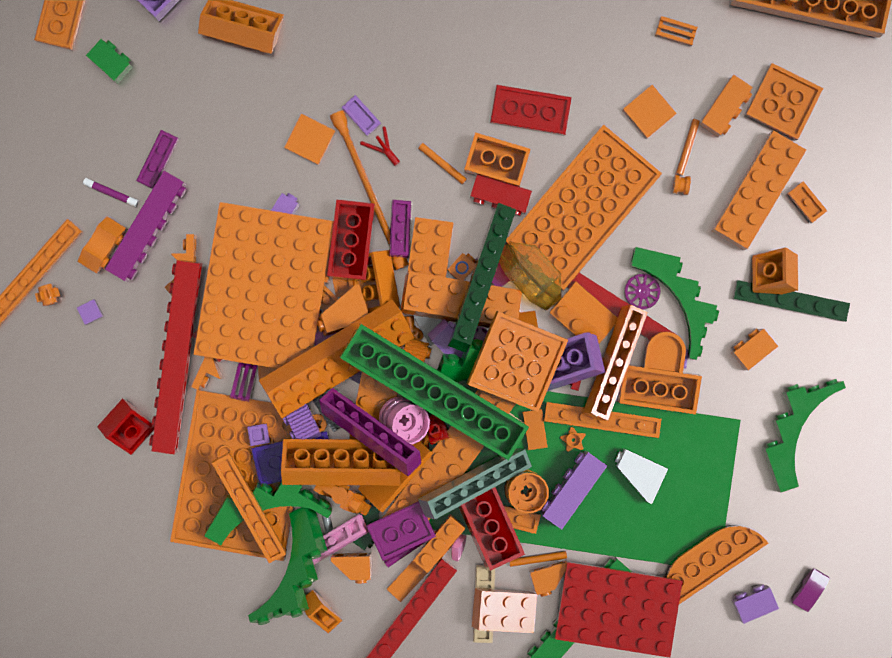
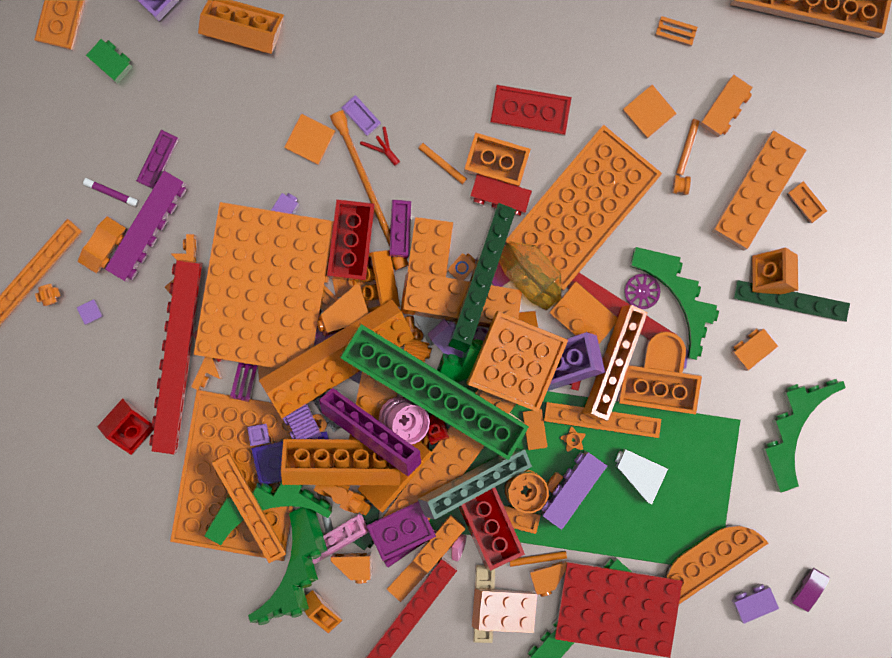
orange plate [746,63,823,140] -> none
none -> orange tile [547,472,563,492]

